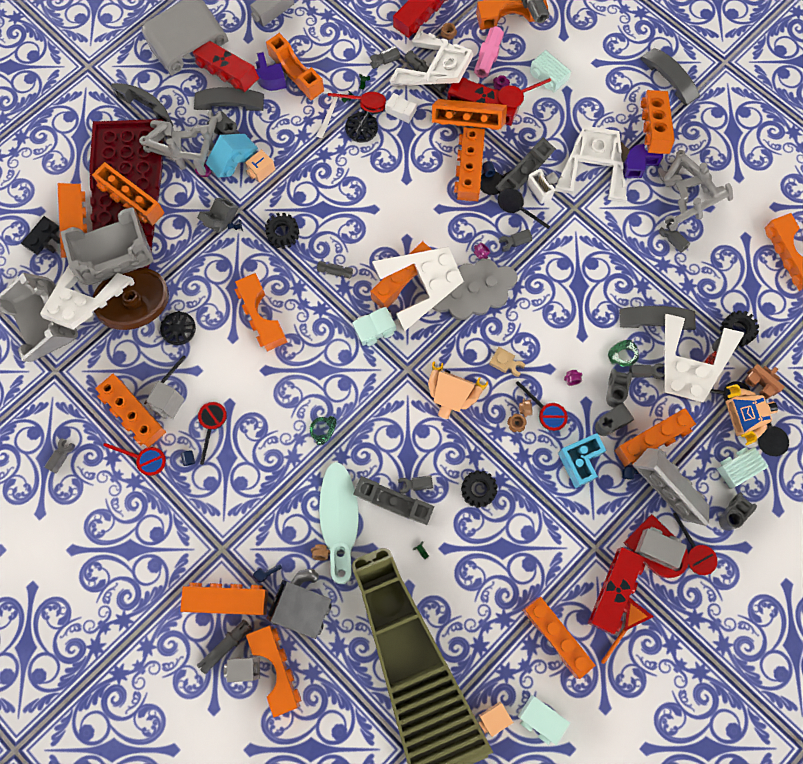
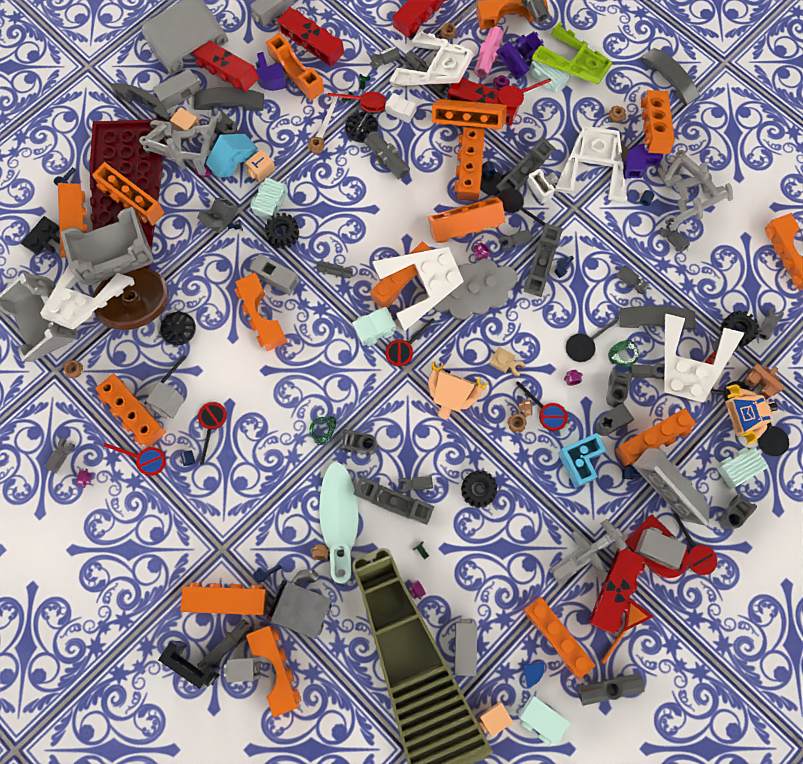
none -> dark blue hand [53,167,76,186]
none -> medium nougat plate [64,360,83,378]
none -> magenta plate [77,469,92,488]
none -> light grey brick [153,69,201,110]
none -> black window [158,641,221,689]
none -> light nougat brick [170,107,201,140]
none -> light grey brick [250,253,299,296]
none -> light aqua brick [251,177,288,220]
none -> red brick [277,7,344,67]
none -> medium nougat plate [308,137,325,154]
none -> dark grey piece [339,429,378,455]
none -> dark grey piece [364,131,410,179]
none -> piece [385,318,435,367]
none -> magenta plate [409,580,426,600]
none -> orange brick [427,197,506,243]
none -> light grey brick [454,619,477,676]
none -> dark purple tile [496,31,544,80]
none -> blue tile [523,662,544,687]
none -> dark grey slope [524,223,563,297]
none -> lime wing [532,22,612,85]
none -> light grey piece [549,519,627,584]
none -> dark blue hand [554,255,574,278]
none -> black piece [565,317,619,362]
none -> dark grey piece [578,673,645,706]
none -> medium nougat plate [609,106,626,123]
none -> dark grey bar [616,265,649,294]
none -> dark blue piece [640,190,655,206]
none -> flat silver bar [757,307,784,340]

